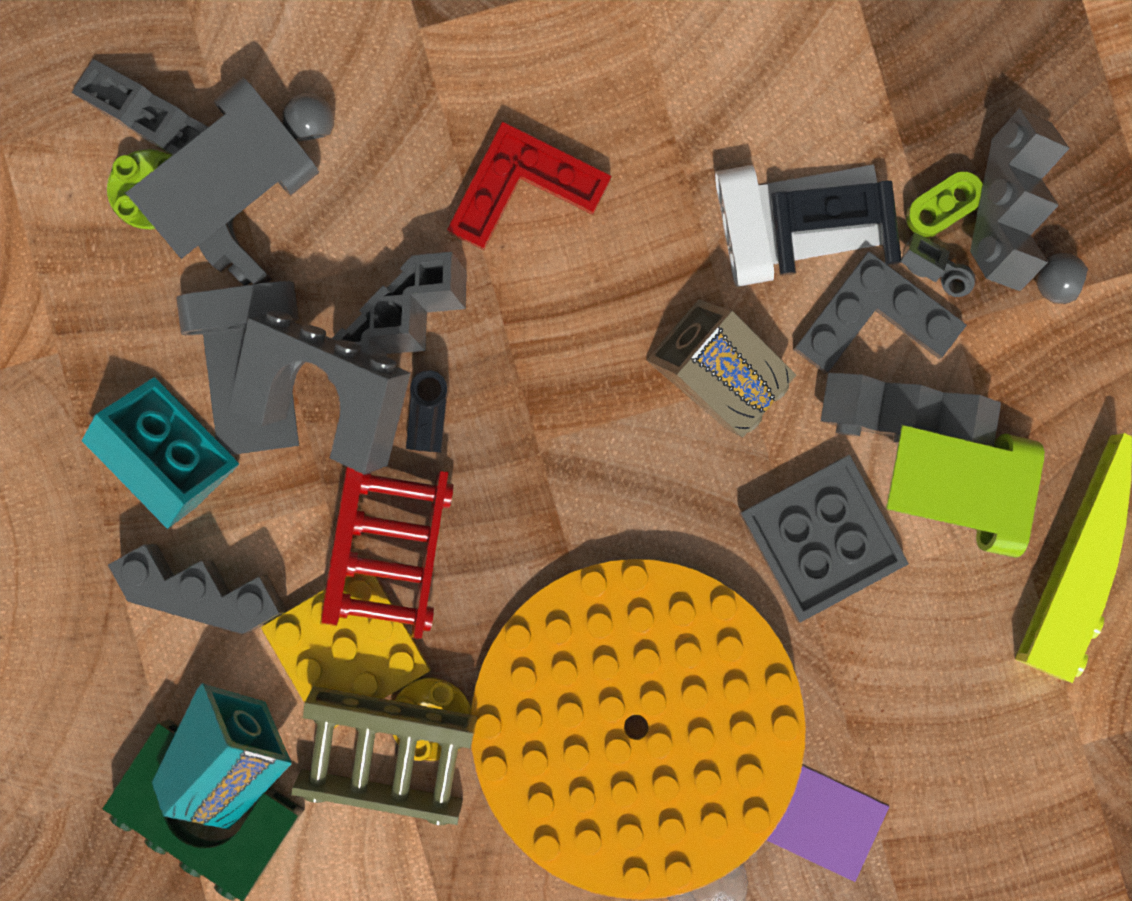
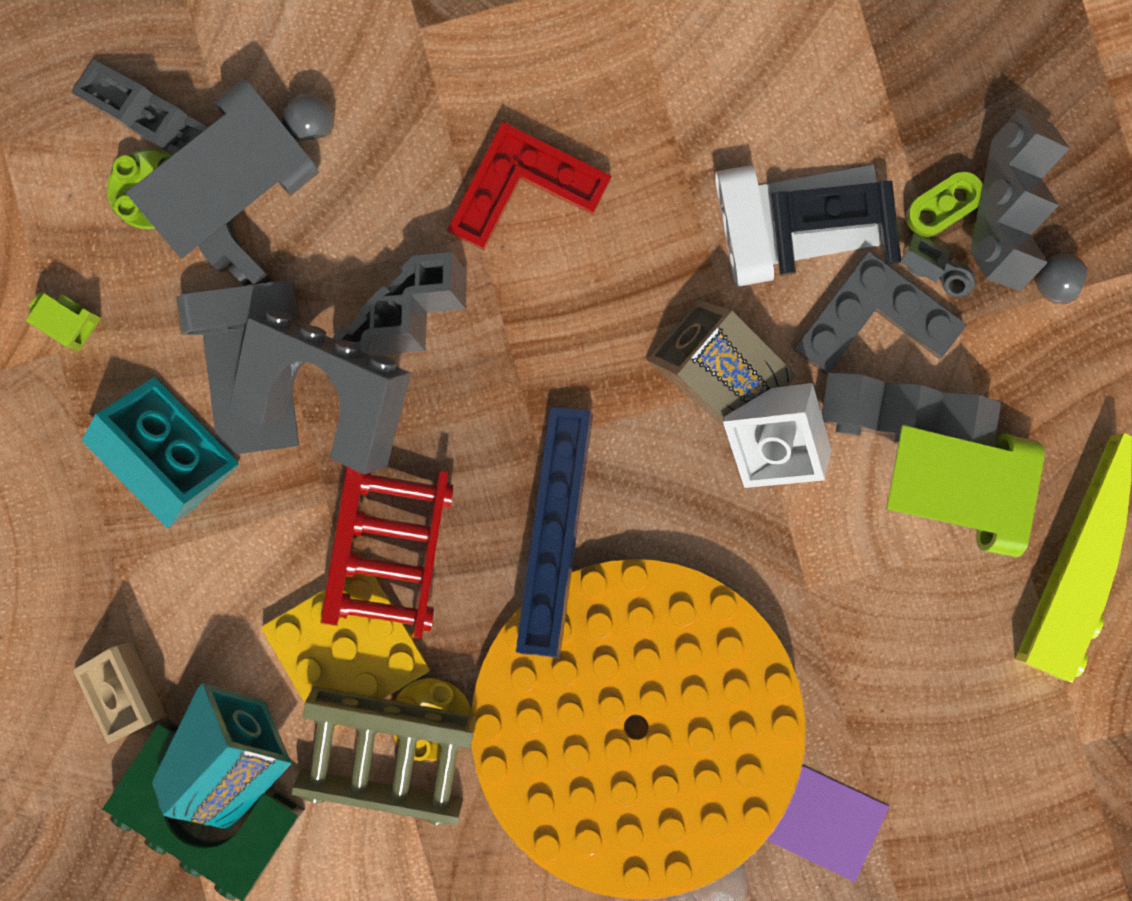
dark grey brick [108,544,287,634] -> none
black piece [406,370,449,453] -> none
dark grey plate [739,455,909,623] -> none
none -> lime brick [25,291,101,352]
none -> tan slope [73,642,167,744]
none -> dark blue plate [516,407,593,659]
none -> white slope [723,383,832,488]

